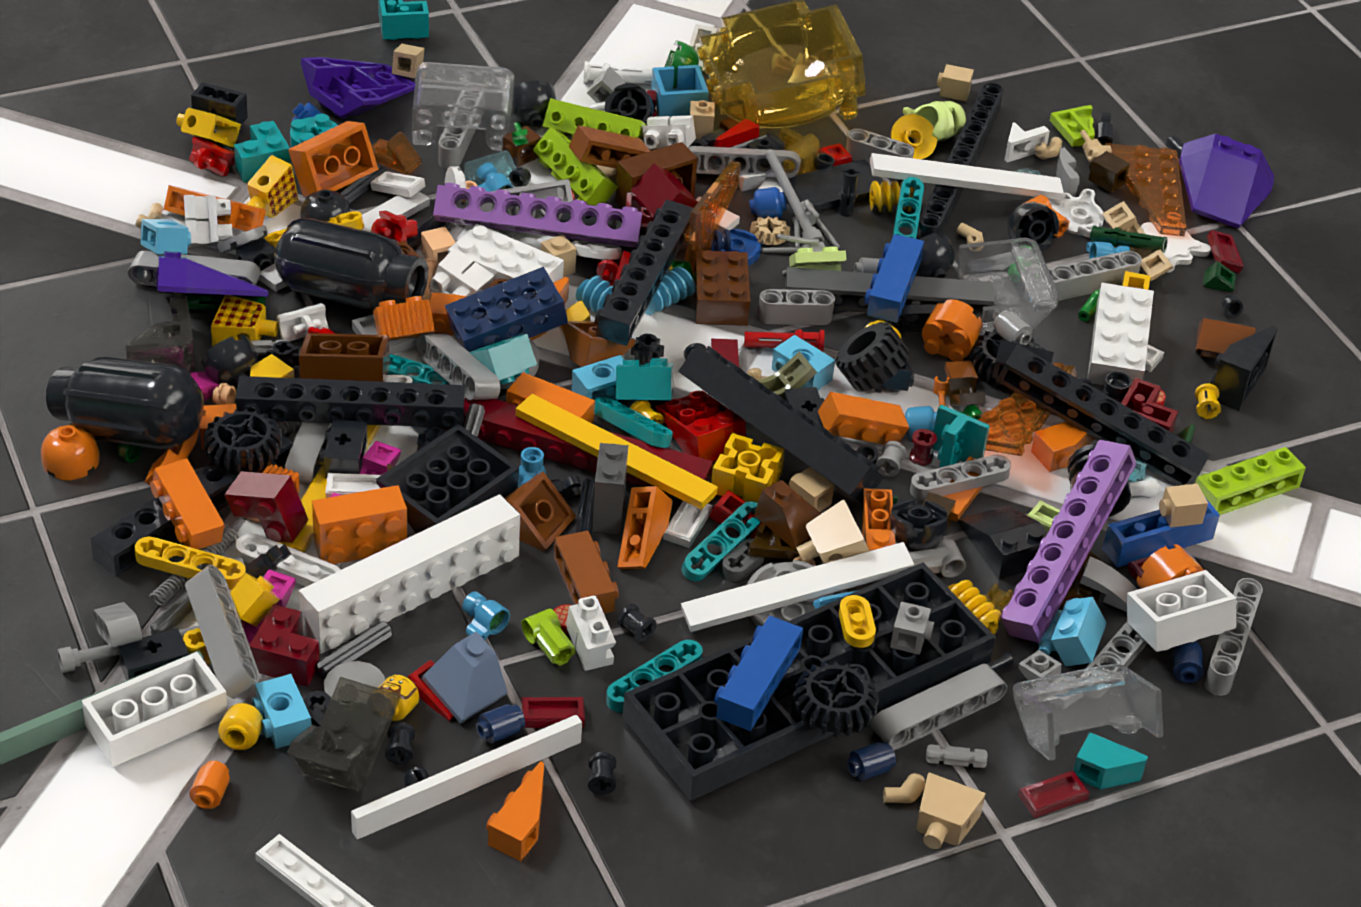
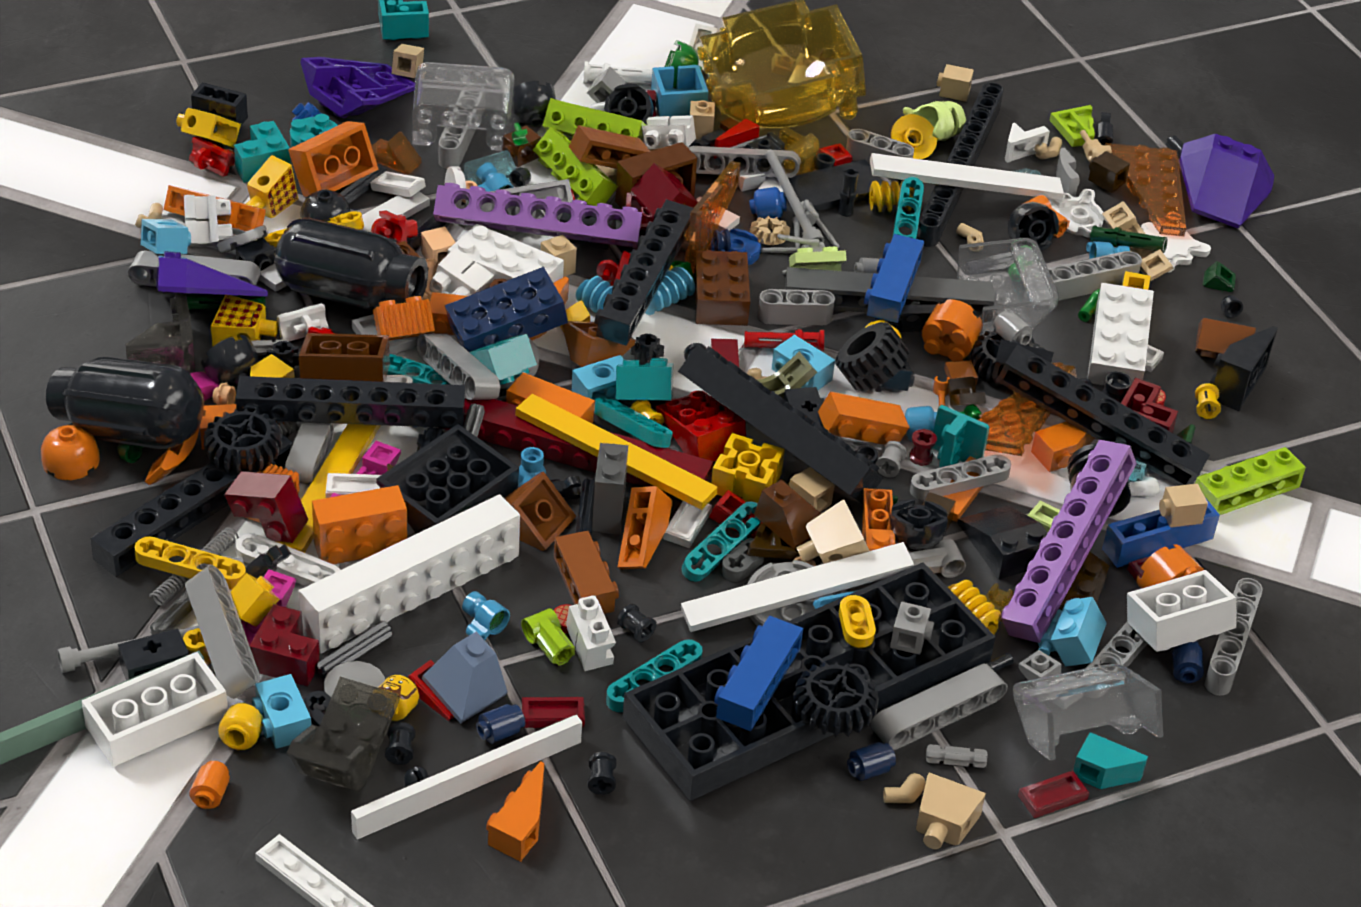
light grey beam [93,602,142,648] -> none
orange brick [150,458,225,550] -> none
black brick [320,419,368,478] -> none
white tile [572,240,622,260] -> none
black cylinder [915,233,955,278] -> none
light grey slope [1080,556,1137,612] -> none
dark red tile [1206,230,1244,273] -> none

